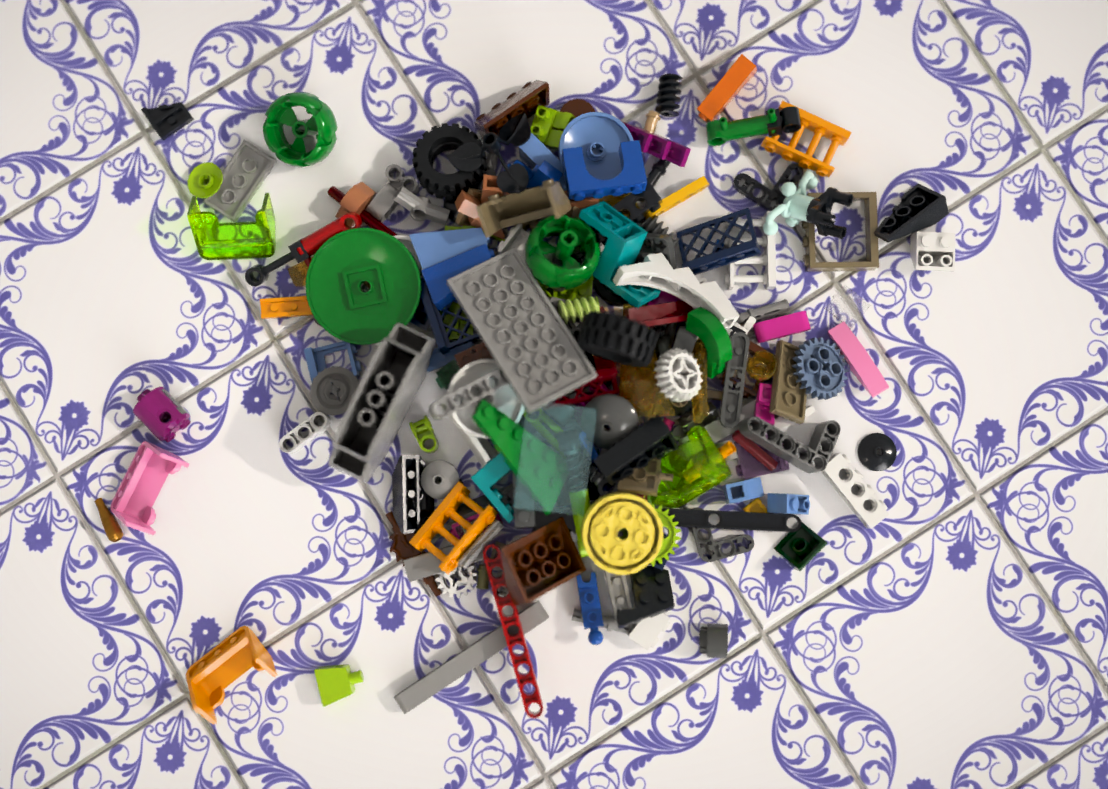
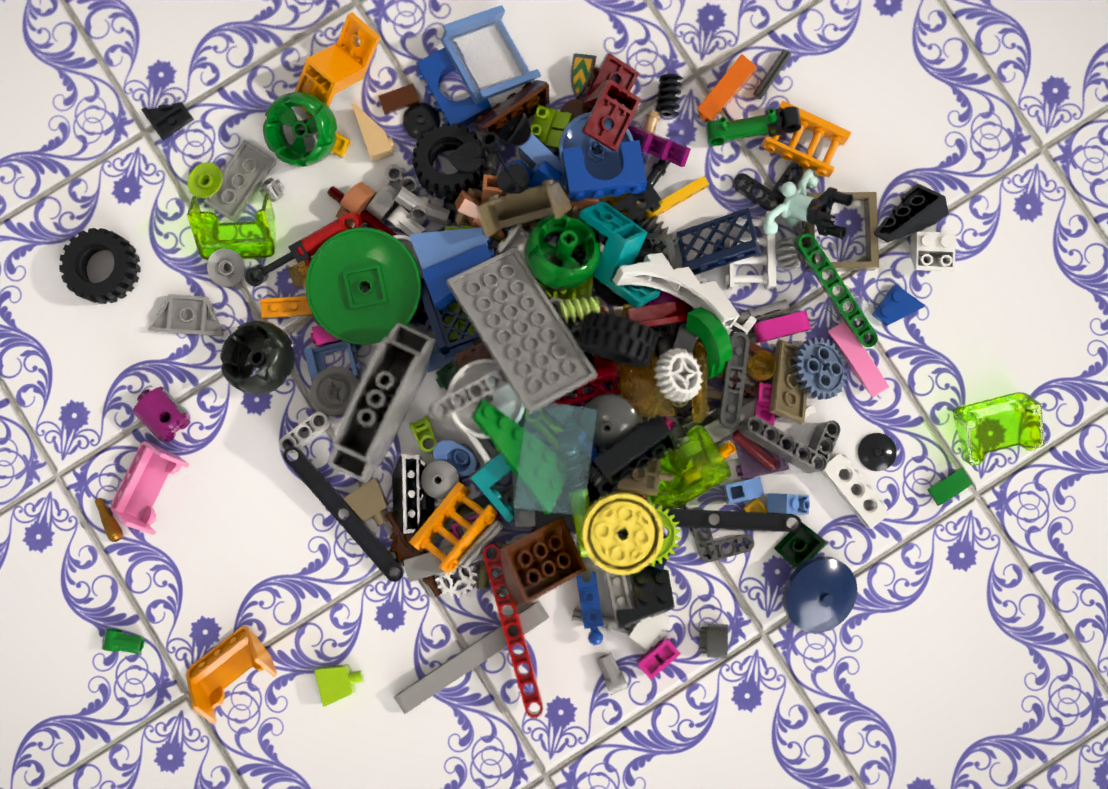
none -> black tyre [59,228,141,304]
none -> green piece [102,629,145,654]
none -> light grey wing [148,294,224,337]
none -> light grey dish [207,249,245,287]
none -> pearl dark grey wheel [220,320,295,395]
none -> light grey gear [260,178,284,202]
none -> black beam [283,446,404,582]
none -> light orange bracket [295,12,381,117]
none -> dark pink brick [310,325,342,347]
none -> yellow tile [331,132,351,158]
none -> dark tan torso [343,478,389,527]
none -> tan slope [352,104,395,162]
none -> reddish brown tile [378,84,420,115]
none -> white piece [387,205,426,237]
none -> black dish [403,103,440,139]
none -> blue arch [415,42,492,128]
none -> medium blue piece [433,440,477,476]
none -> piece [441,5,541,105]
none -> shield [571,53,599,99]
none -> dark red bracket [582,53,642,152]
none -> light grey piece [597,652,629,695]
none -> dark pink brick [636,636,680,680]
none -> dark grey axle [753,49,791,99]
none -> light grey gear [775,237,801,270]
none -> dark blue dish [783,556,857,633]
none -> green beam [795,233,878,347]
none -> blue wing [871,284,925,326]
none -> green slope [927,468,972,506]
none -> clear neon green windscreen [953,392,1045,465]

